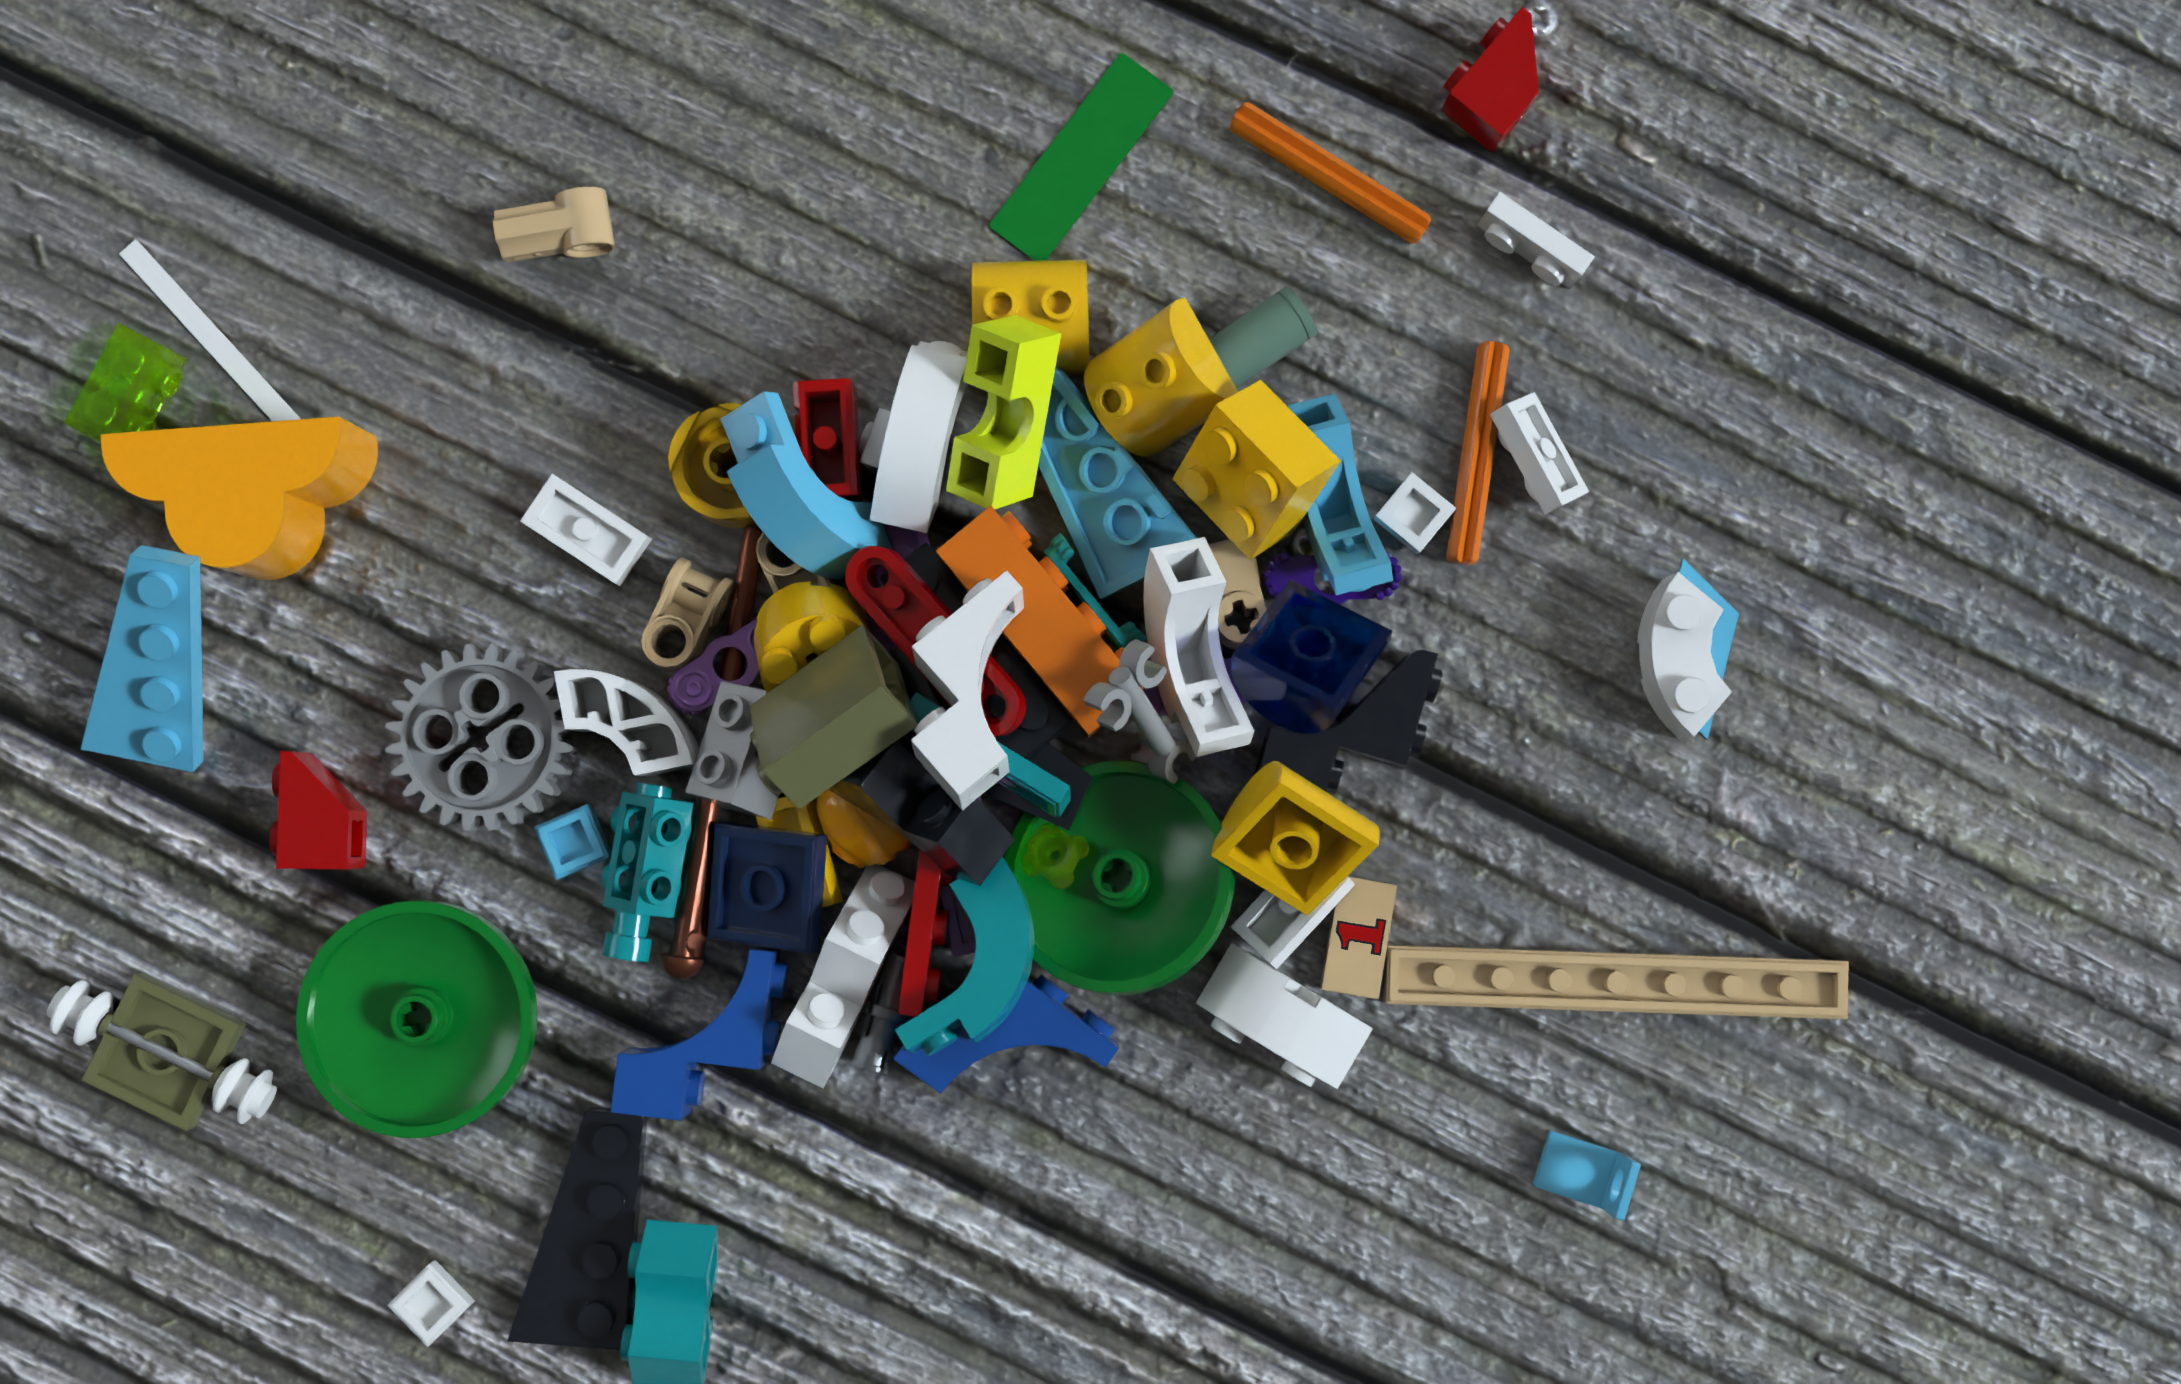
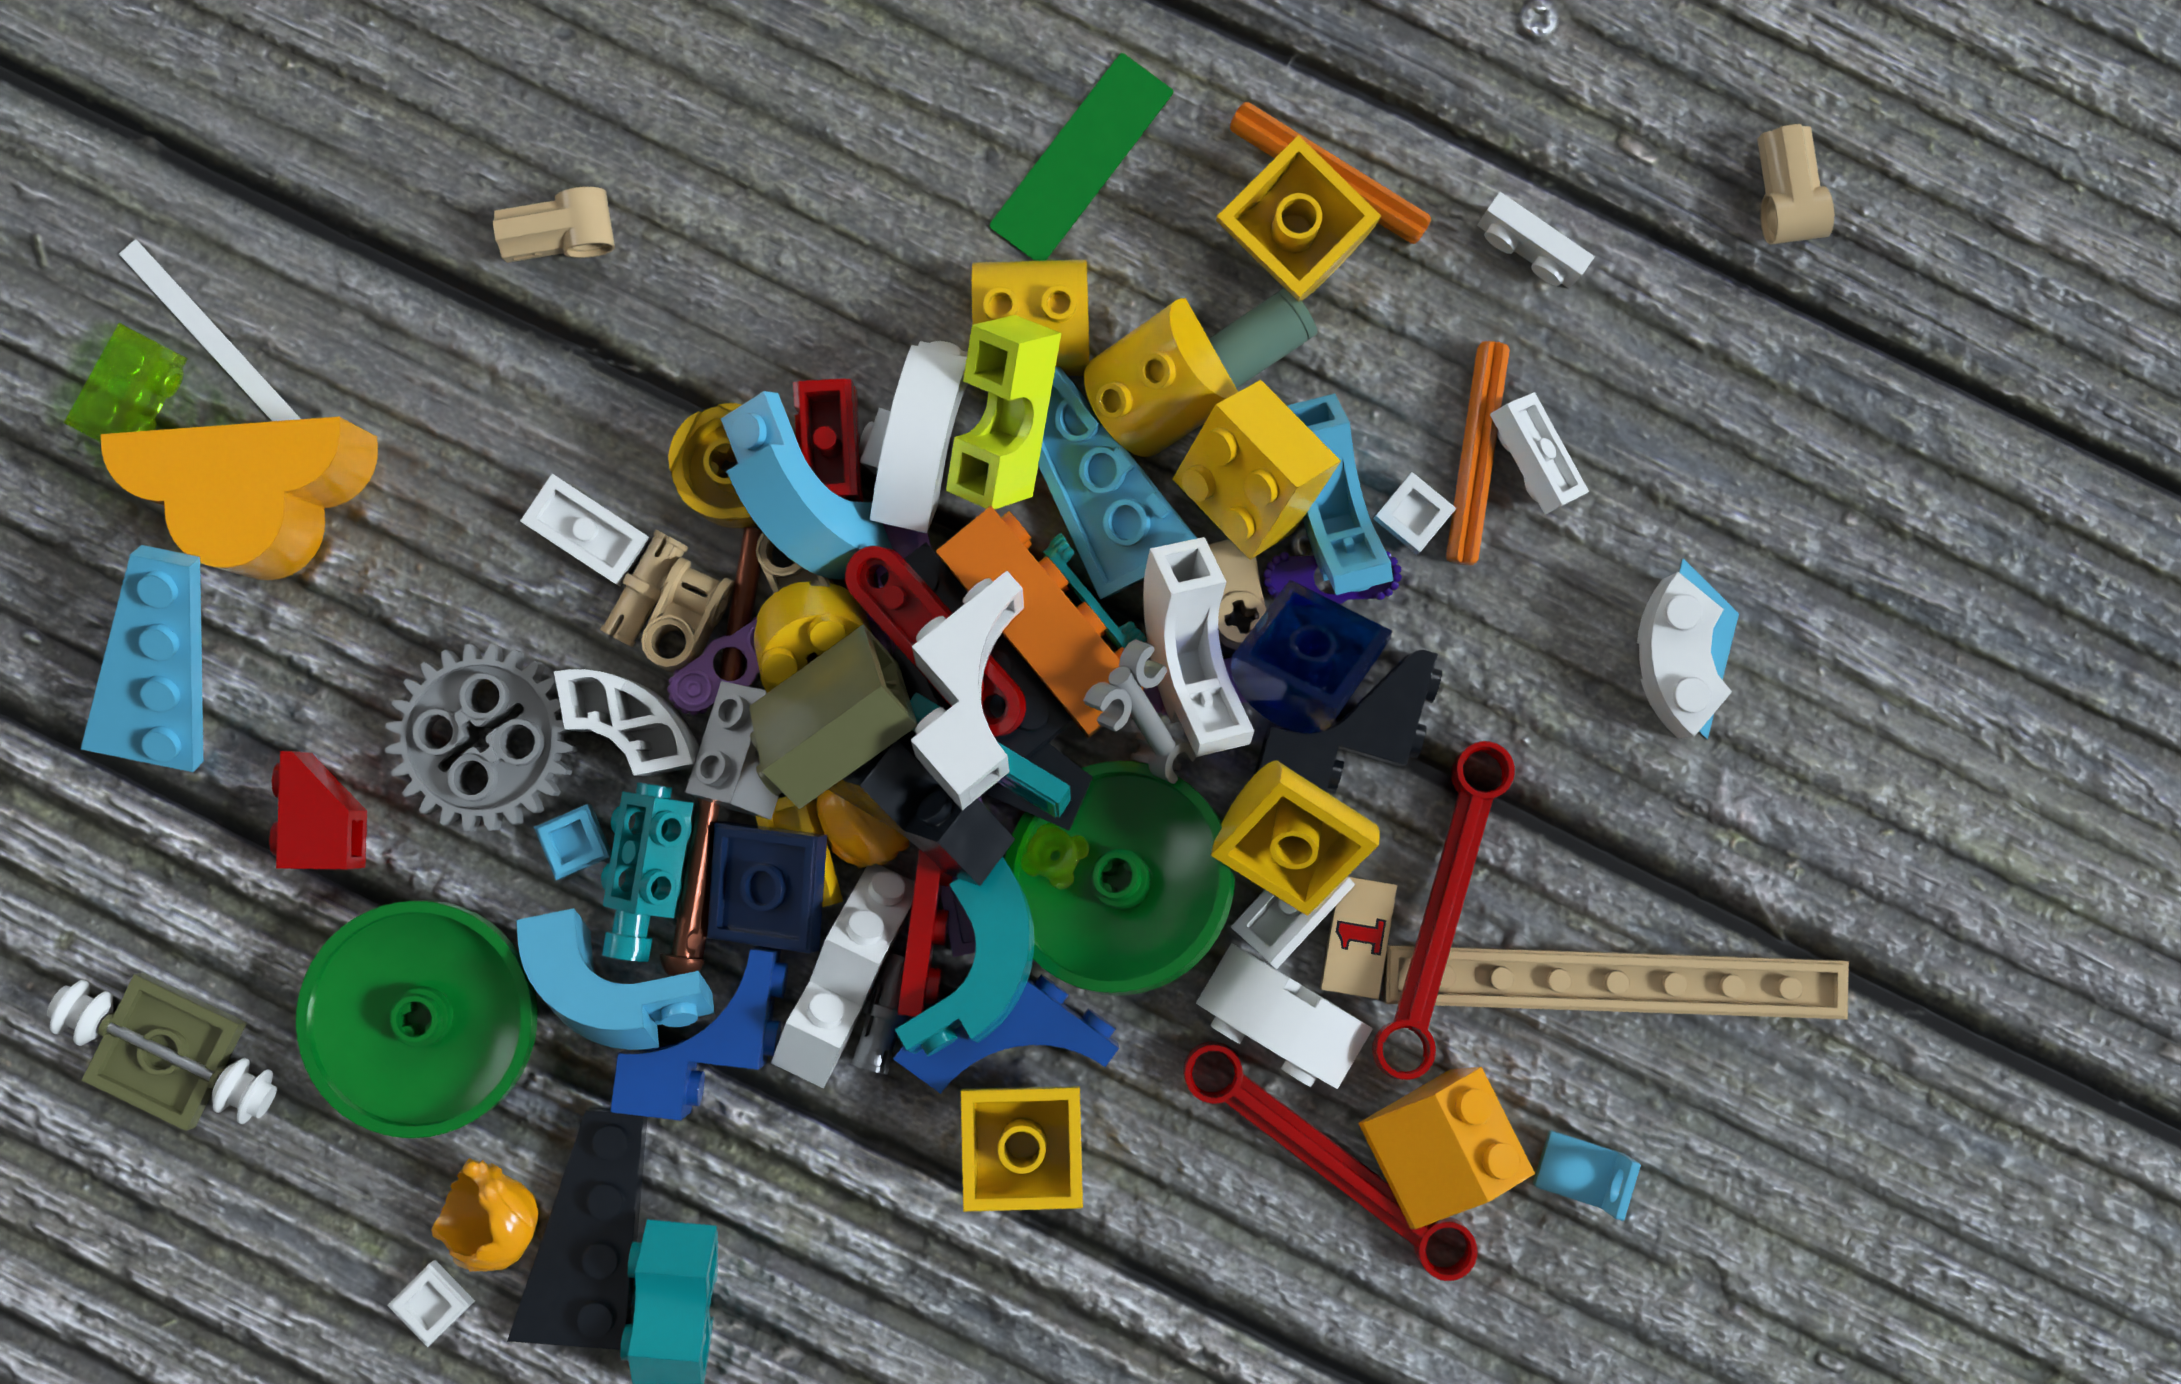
red slope [1440,6,1539,153] -> none
none -> light orange hair [431,1158,539,1272]
none -> medium azure arch [516,908,715,1050]
none -> tan pin [600,530,689,647]
none -> yellow brick [961,1086,1083,1212]
none -> red piece [1183,1041,1478,1281]
none -> yellow brick [1216,135,1381,302]
none -> light orange slope [1358,1067,1535,1229]
none -> red piece [1372,741,1515,1080]
none -> tan piece [1757,124,1835,245]

